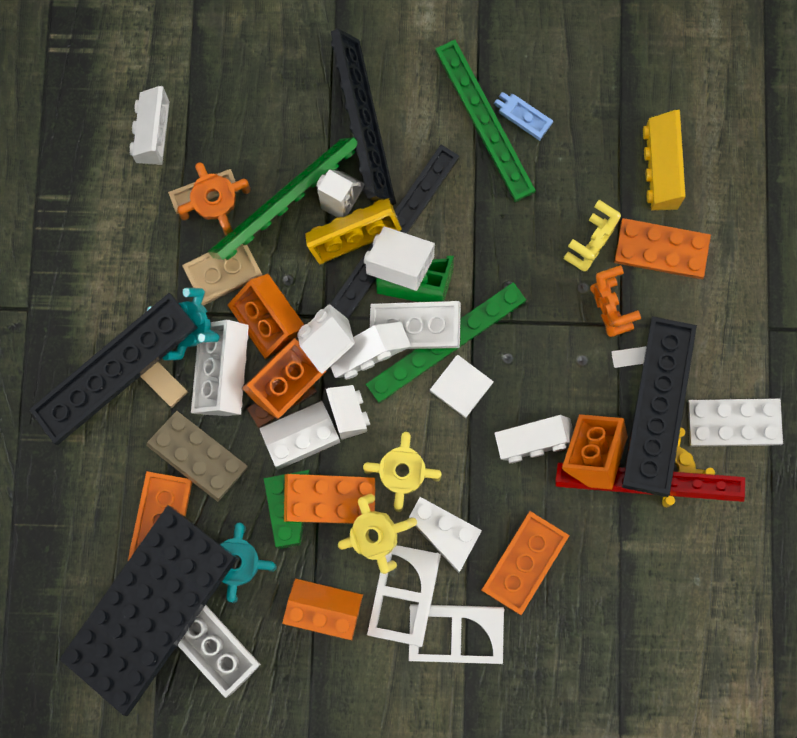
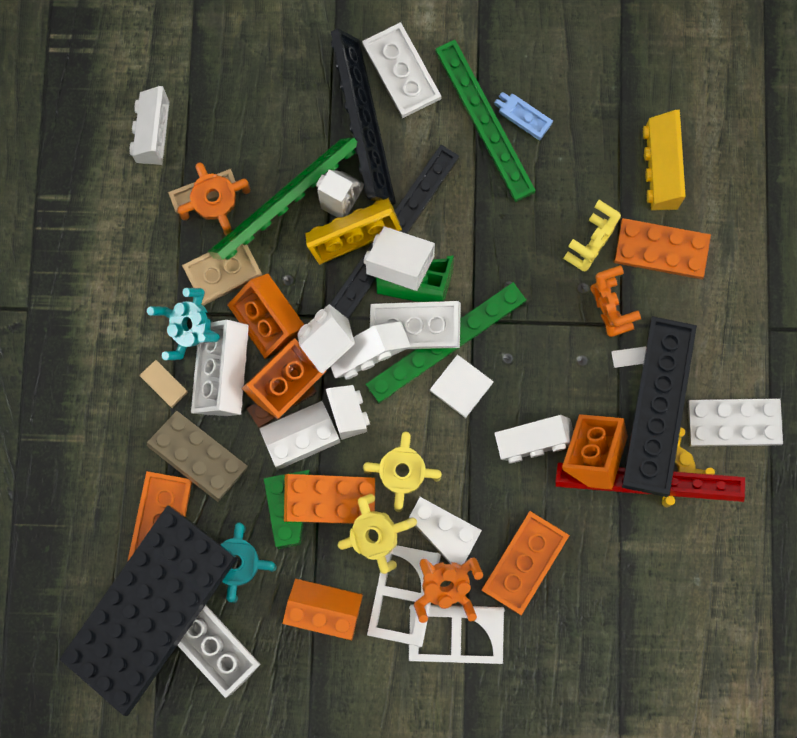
black plate [29,293,198,445] -> none
none -> white plate [362,22,441,118]
none -> orange plate [414,558,483,623]

